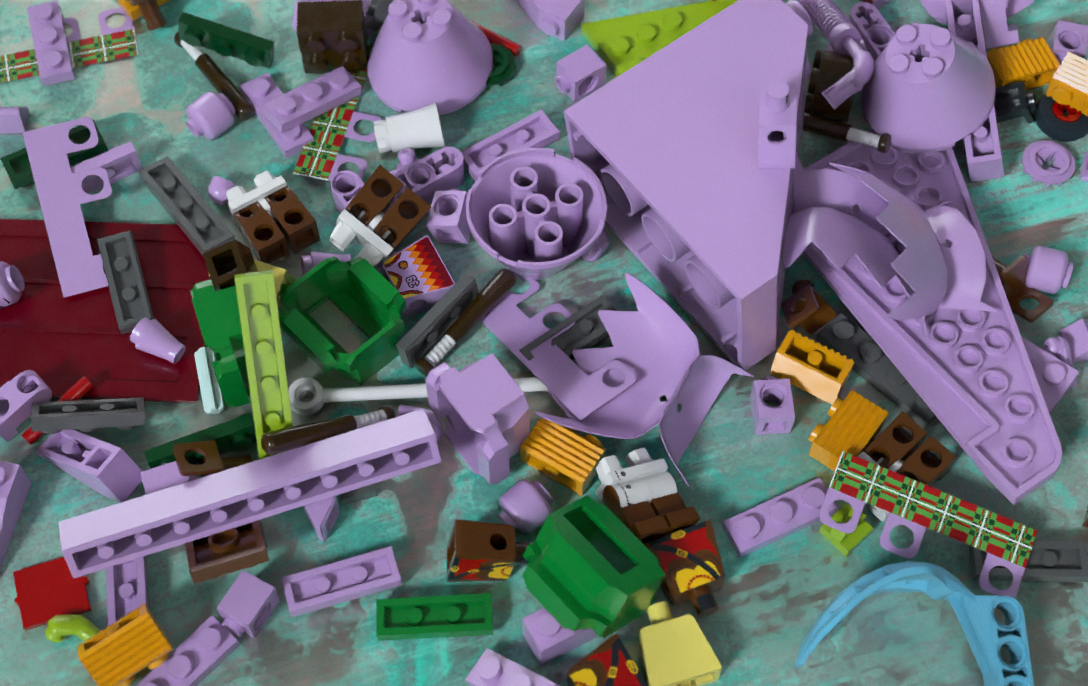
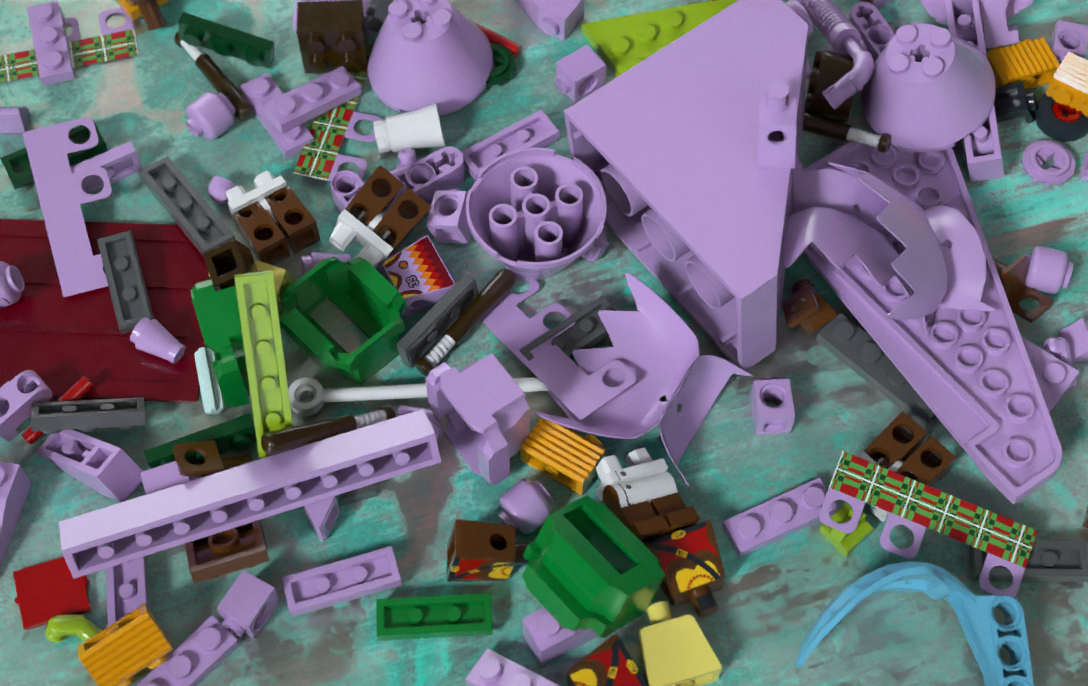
light orange brick [770,330,854,405] -> none
light orange brick [808,390,888,472] -> none

